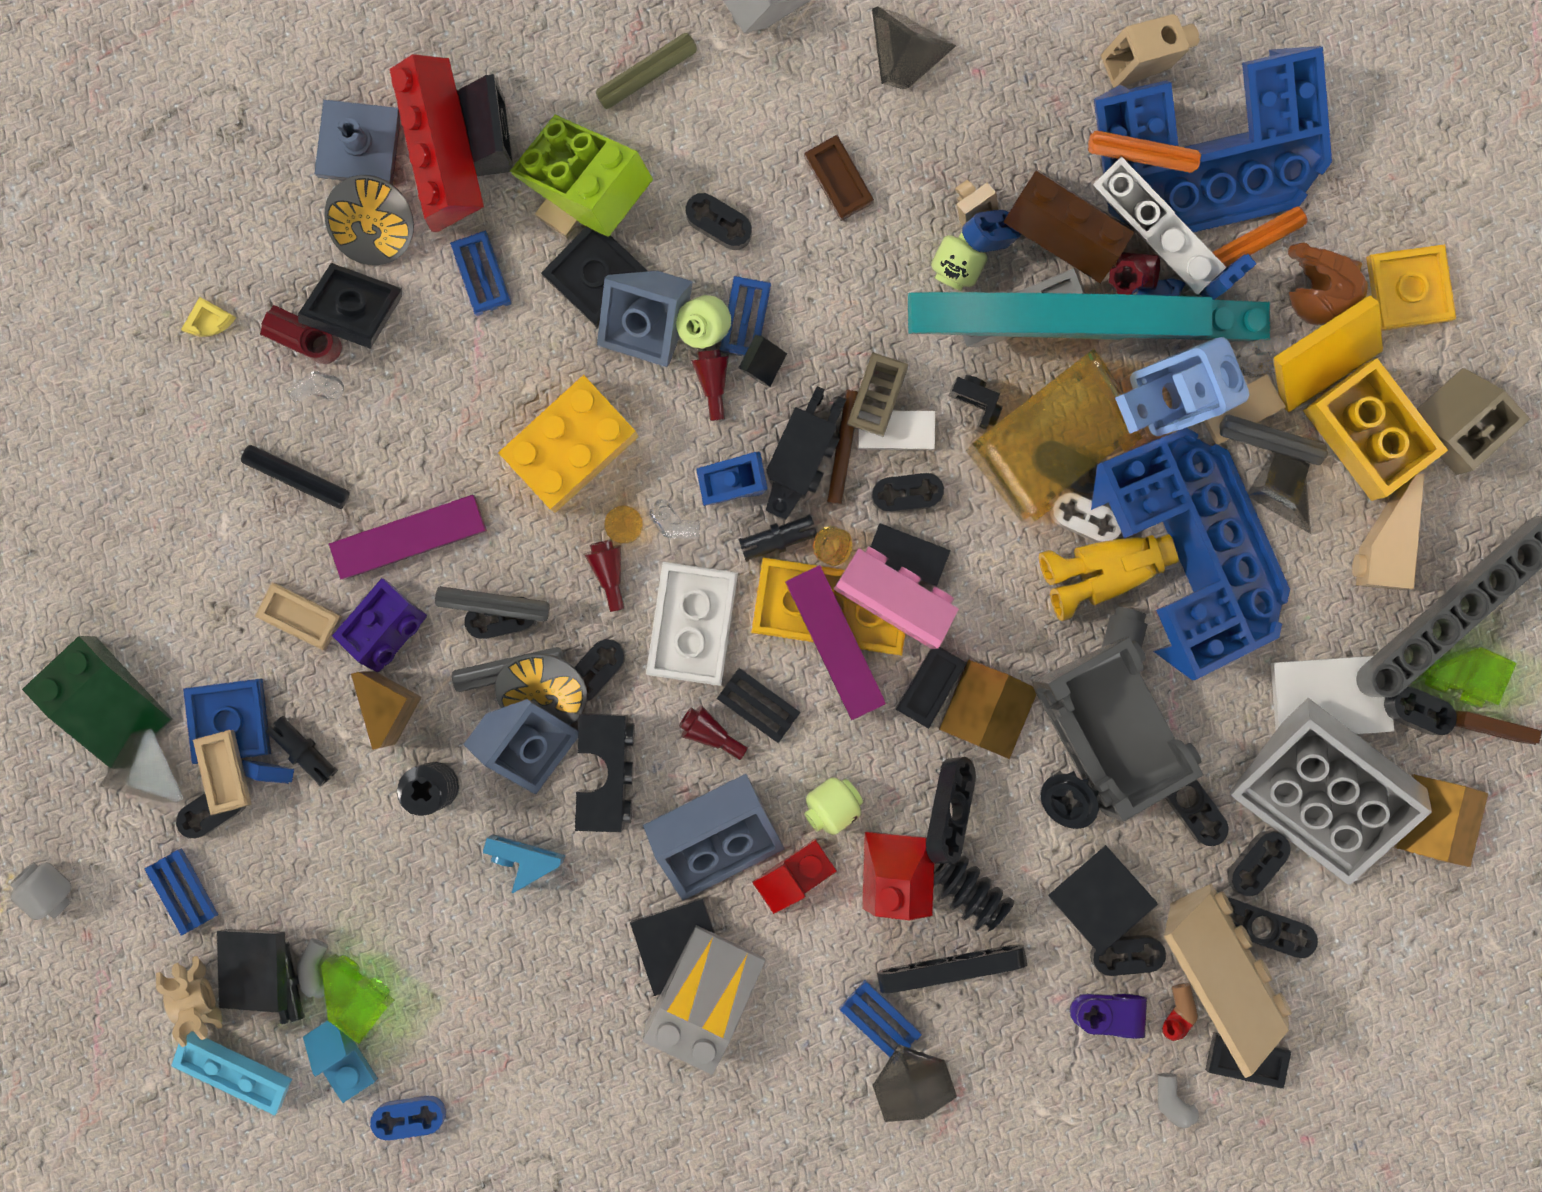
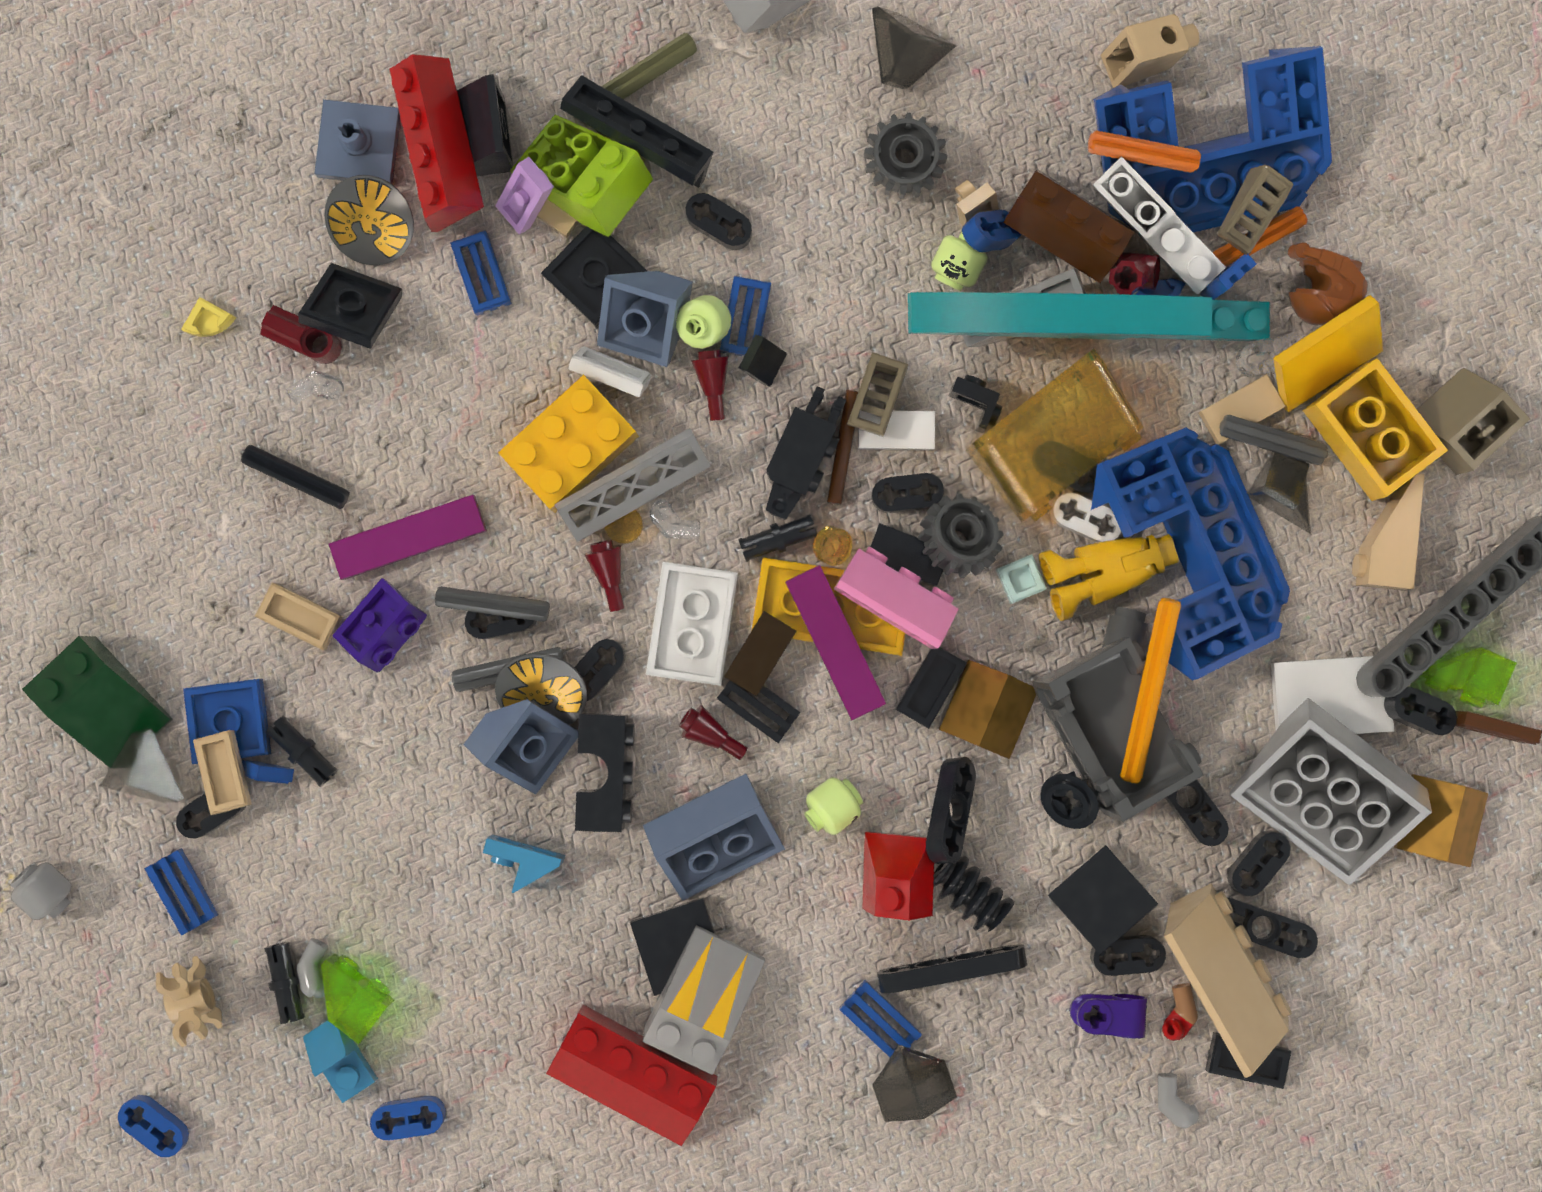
medium azure plate [171,1031,292,1116] -> none
black tile [217,929,287,1012] -> none
pearl gold slope [351,671,422,750] -> none
black piece [397,762,459,816] -> none
blue slope [696,452,768,506] -> none
red slope [752,839,837,914] -> none
reddish brown tile [804,135,874,221] -> none
light blue piece [1115,337,1250,436] -> none
yellow tile [1366,244,1456,331] -> none
none -> blue beam [118,1095,189,1157]
none -> lavender plate [495,157,554,234]
none -> red slope [546,1004,718,1146]
none -> light grey fence [554,428,711,542]
none -> black fence [560,75,714,188]
none -> white tile [568,346,652,397]
none -> dark brown tile [724,611,796,697]
none -> dark grey gear [864,113,947,199]
none -> dark grey gear [918,493,1004,578]
none -> light aqua tile [996,554,1047,604]
none -> light orange axle [1120,598,1181,784]
none -> dark tan slope [1217,165,1294,255]

